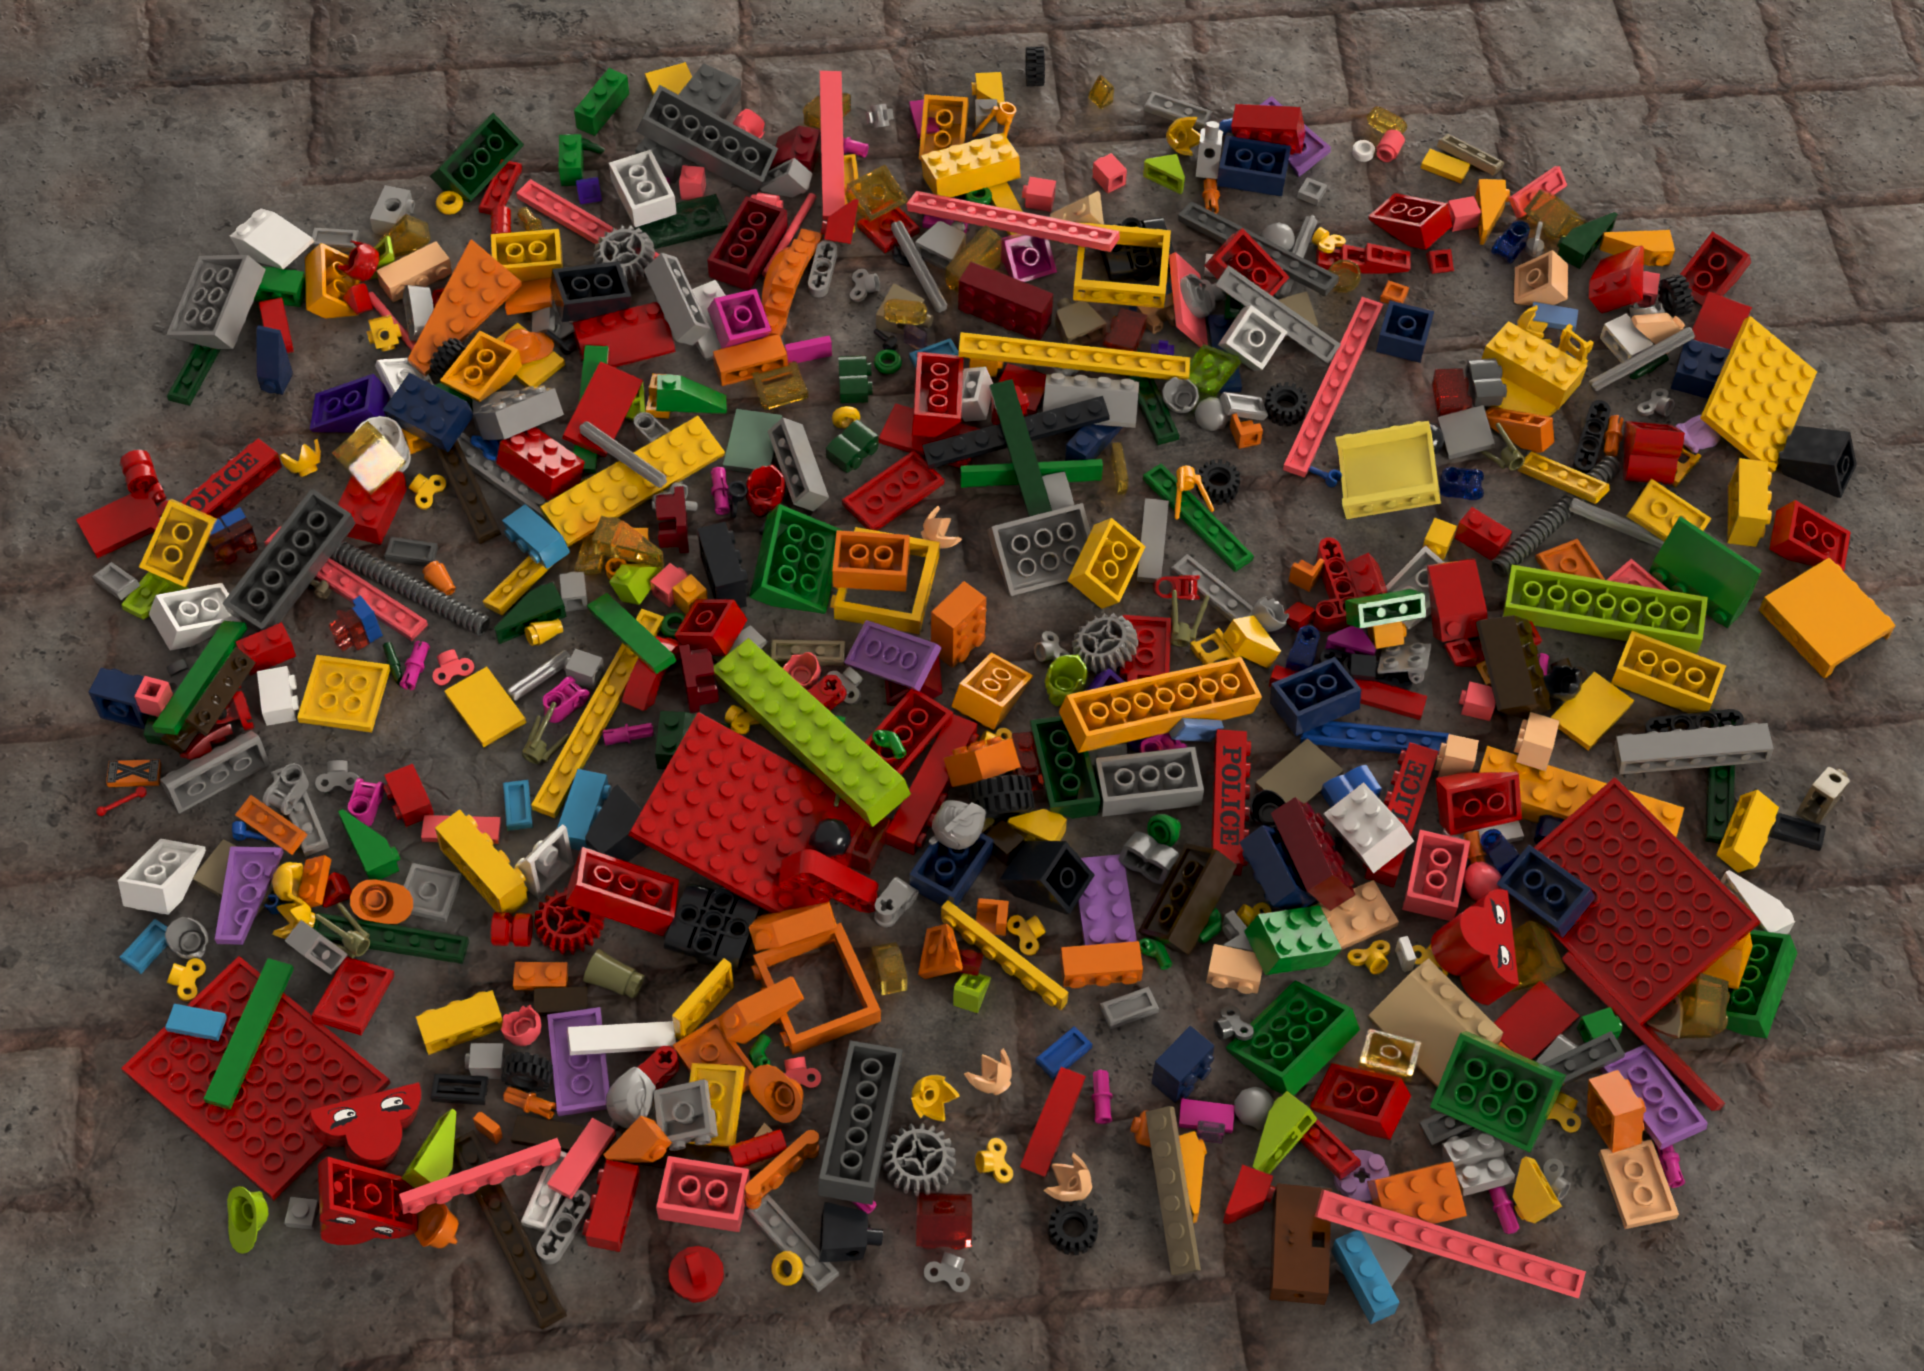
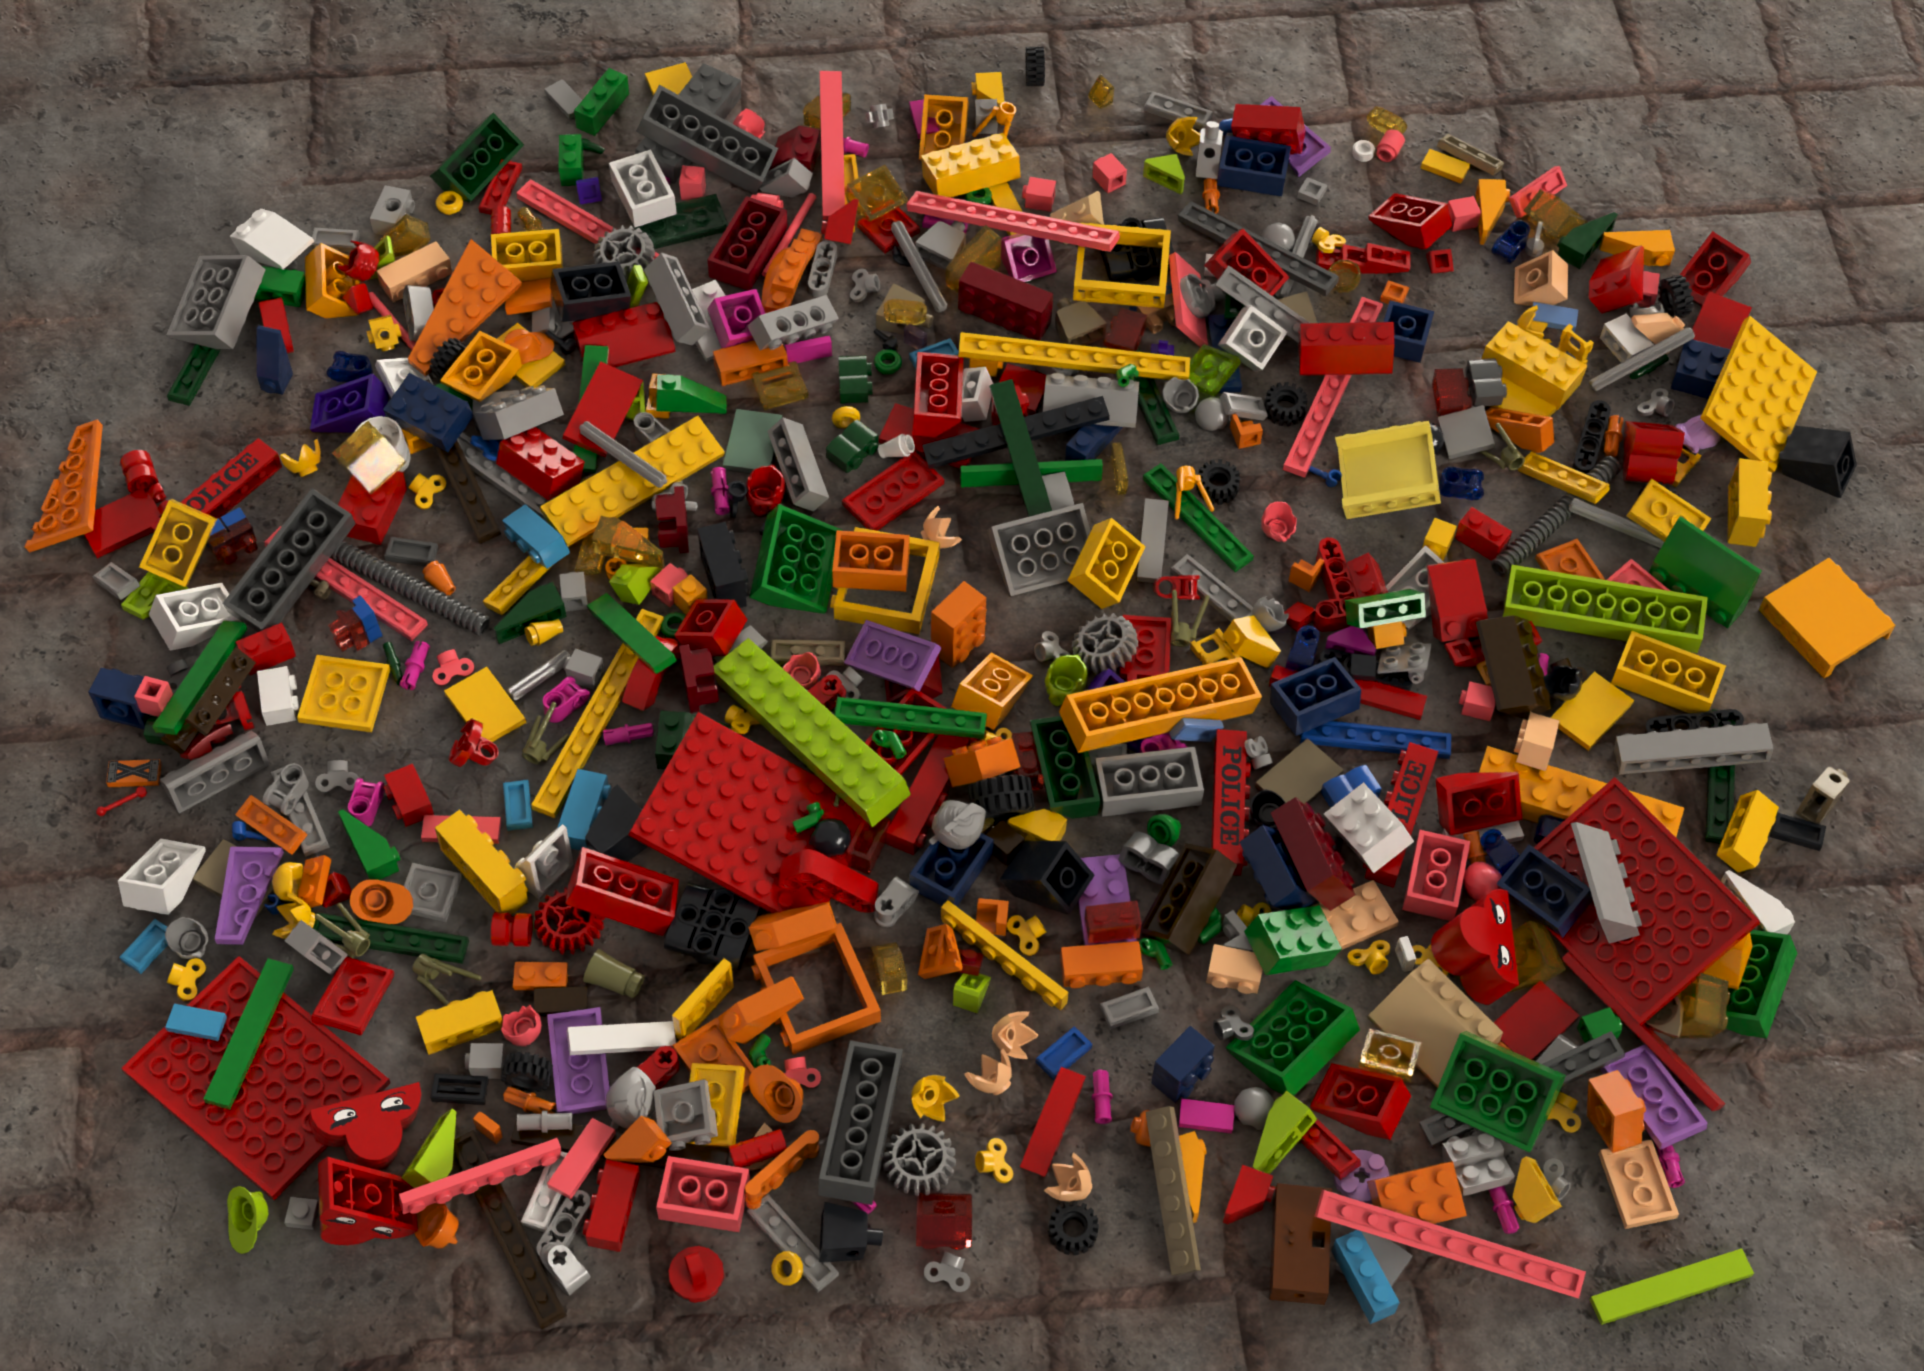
clear purple tile [1196,1121,1225,1144] -> none
light nougat brick [1434,734,1479,778] -> none
red slope [1769,500,1851,571] -> none
none -> orange wing [24,419,103,552]
none -> clear blue piece [326,351,374,382]
none -> olive plant [412,954,482,1006]
none -> red tile [449,718,499,767]
none -> light grey pin [517,1111,572,1133]
none -> light grey piece [540,1242,591,1296]
none -> light grey tile [545,79,582,120]
none -> lime tile [627,265,648,308]
none -> light grey brick [747,295,839,350]
none -> green arm [792,802,824,833]
none -> green tile [834,697,987,739]
none -> white cone [878,434,915,458]
none -> light nougat piece [992,1011,1038,1059]
none -> clear red brick [1084,901,1142,944]
none -> green arm [1116,364,1139,387]
none -> light grey piece [1244,736,1273,770]
none -> coral hair [1261,501,1297,542]
none -> red slope [1298,322,1394,376]
none -> light grey slope [1571,822,1642,944]
none -> lime tile [1590,1248,1754,1325]

